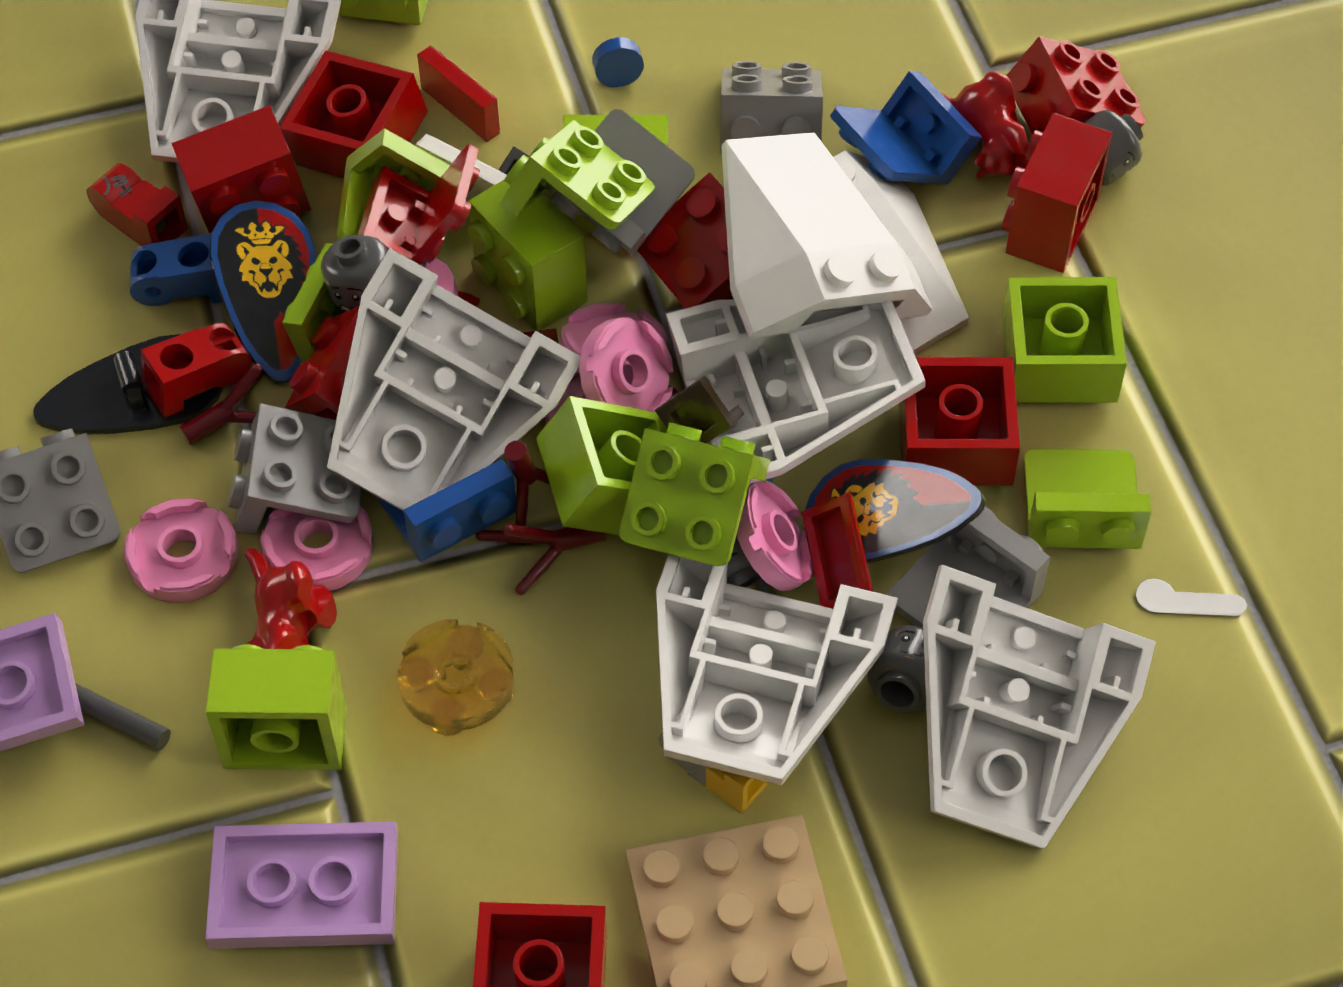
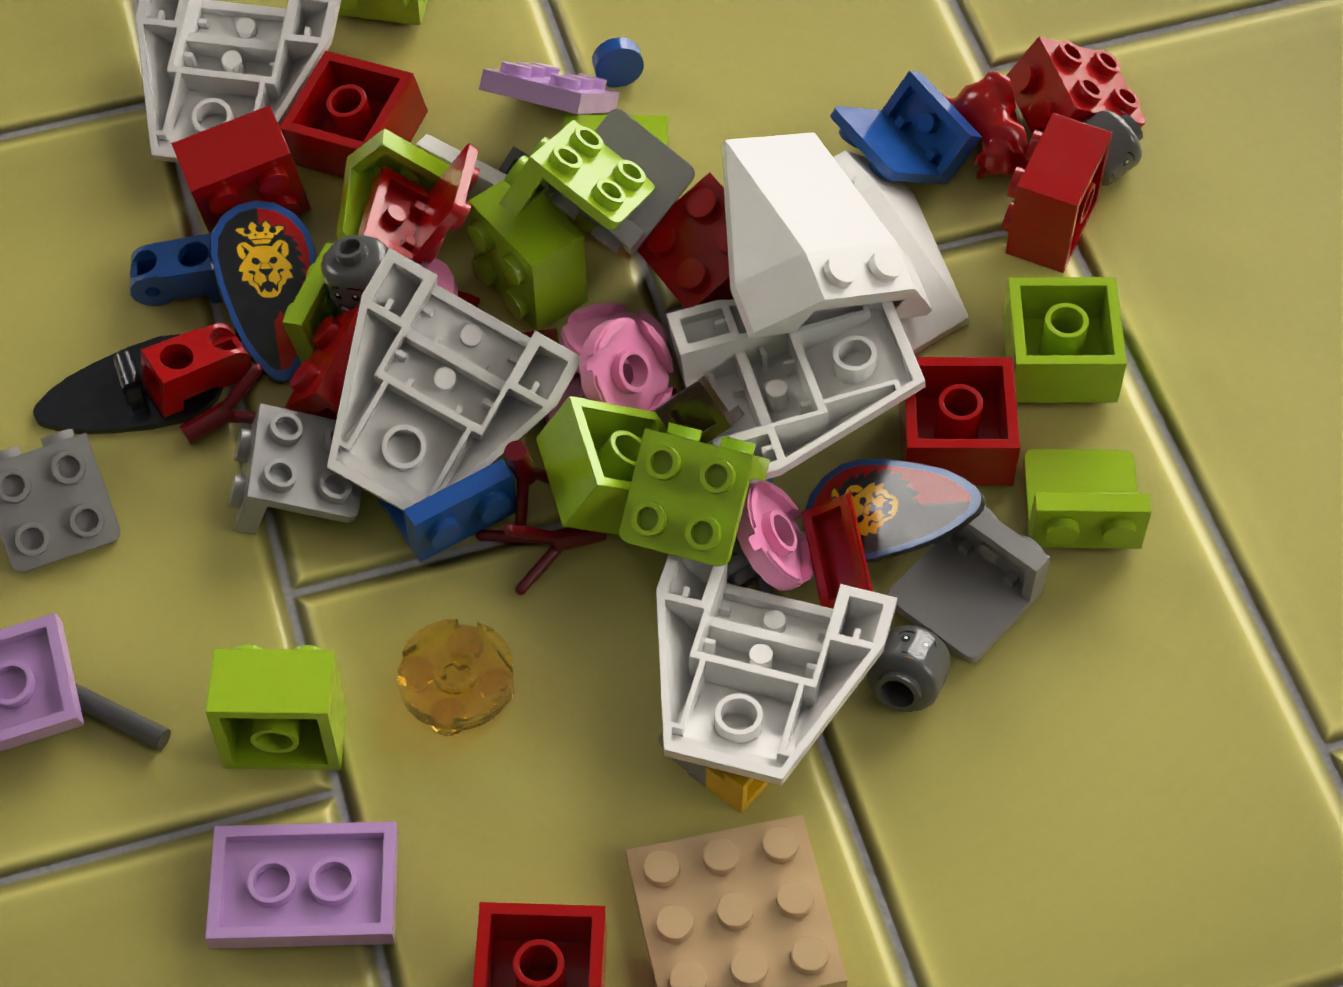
red leg [86,163,188,246] -> none
bright pink tile [124,498,238,603] -> none
red animal [245,548,337,649] -> none
bright pink tile [260,506,374,591] -> none
red tile [417,45,500,142] -> none
light grey bracket [720,61,823,154] -> none
white wedge [923,564,1156,849] -> none
white sticker [1136,578,1247,616] -> none
none -> lavender plate [479,61,620,114]

